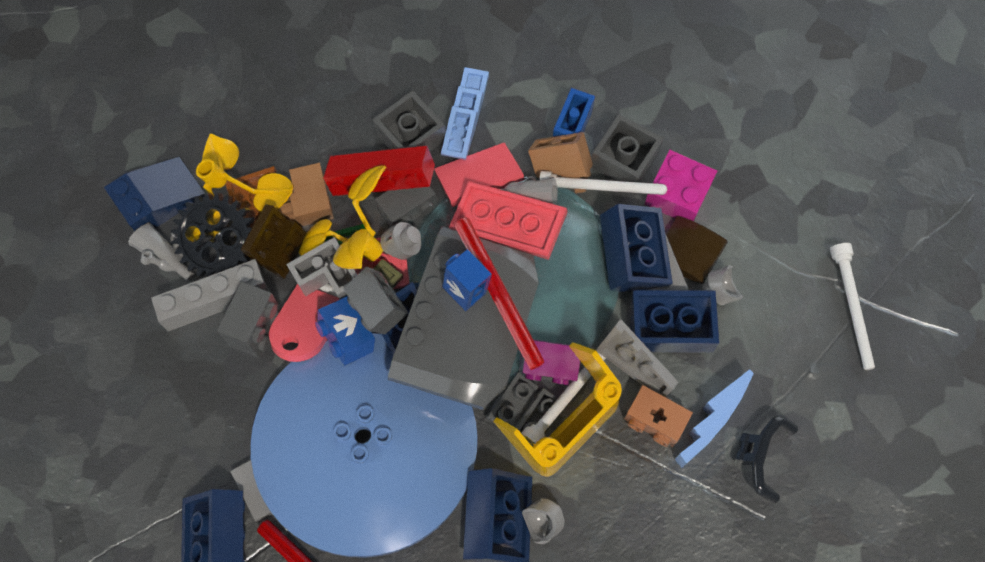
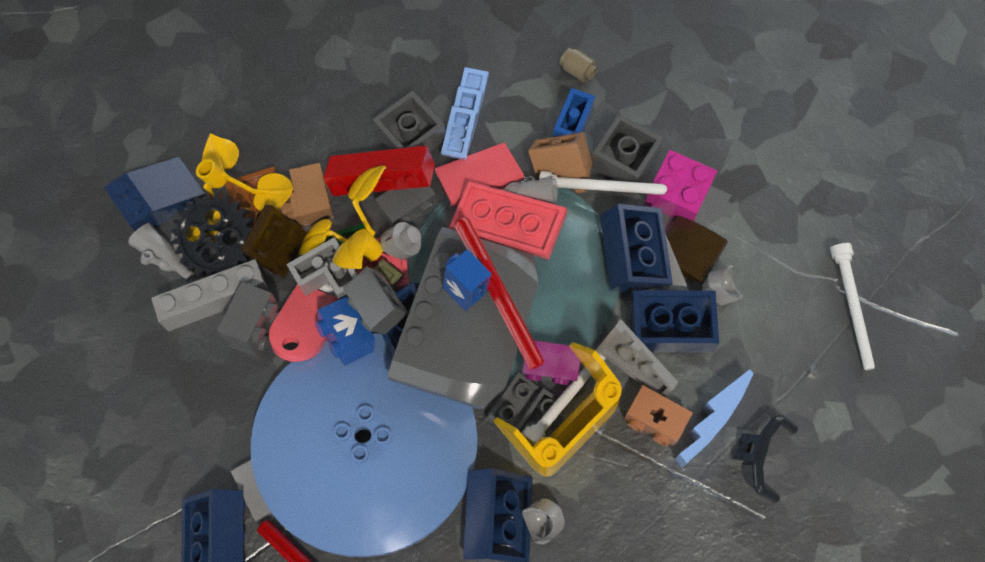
none -> dark tan brick [559,48,597,82]

